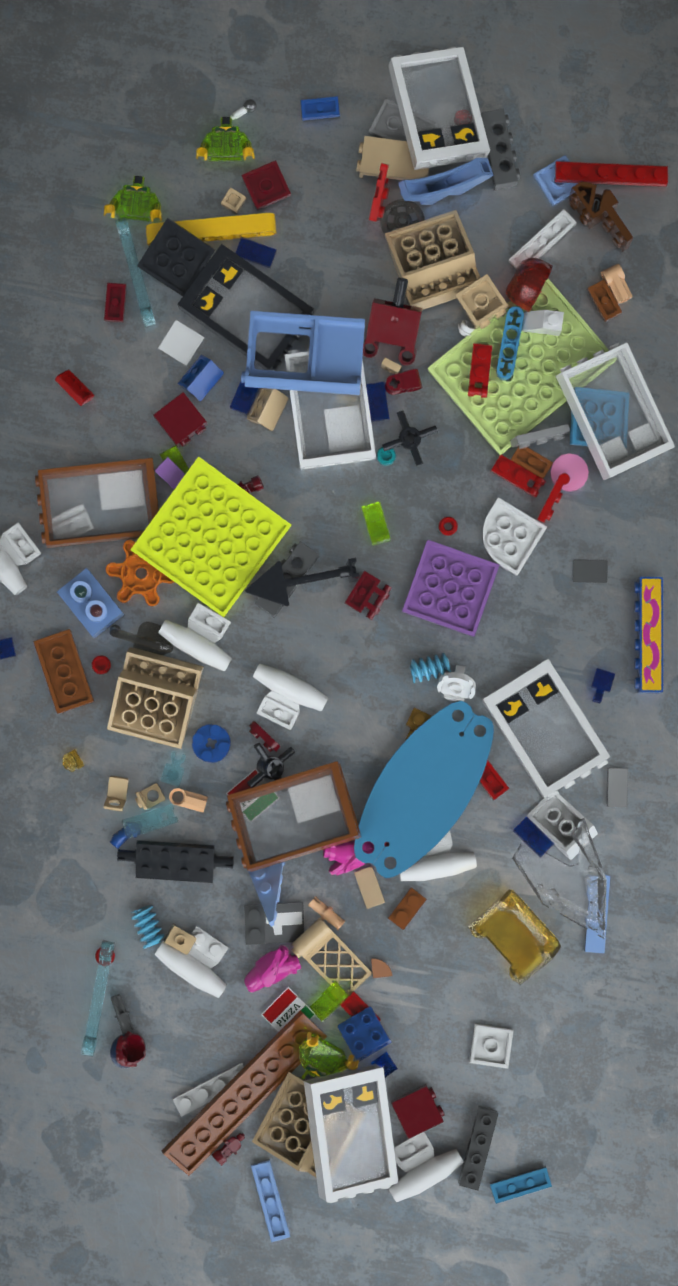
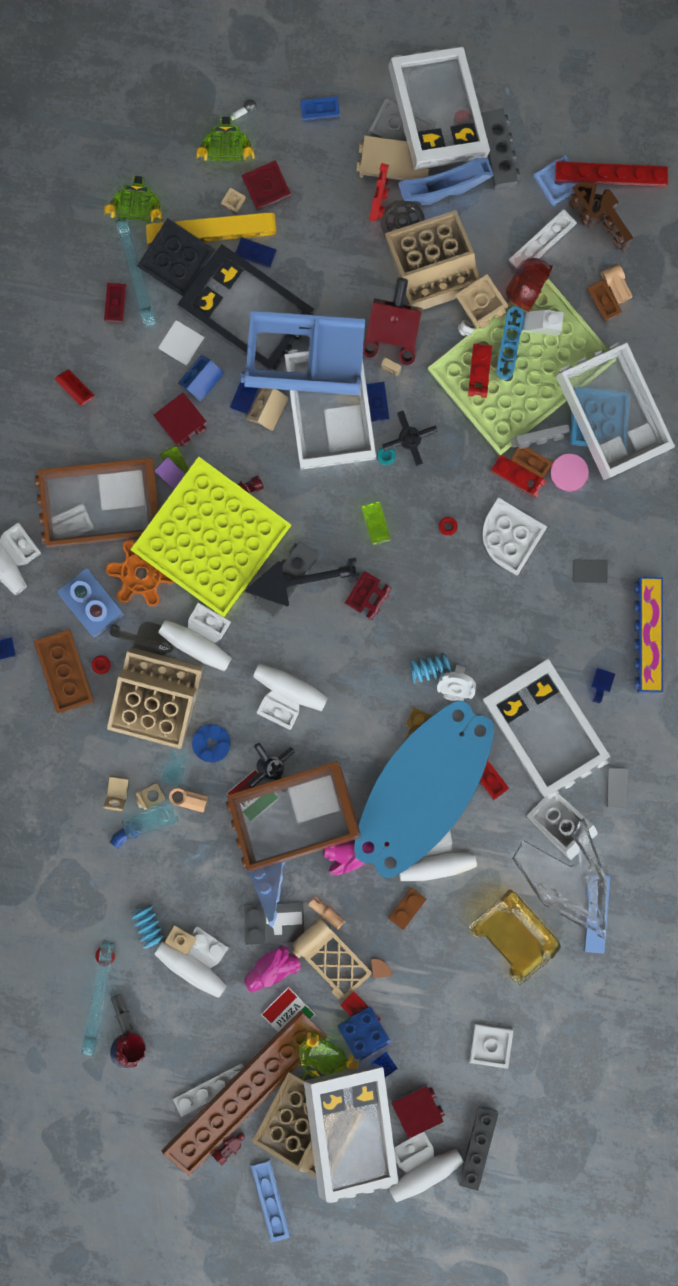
clear yellow plate [62,749,84,772] -> none
black plate [117,840,234,883] -> none
dark red plate [249,721,281,752] -> none
clear neon green slope [310,981,349,1022] -> none
tan slope [354,866,385,909] -> none
dark red piece [385,369,423,395] -> none
medium lavender plate [402,540,499,637] -> none
dark azure plate [490,1166,552,1204] -> none
clear blue plate [513,817,554,858] -> none
red plate [537,473,570,523] -> none

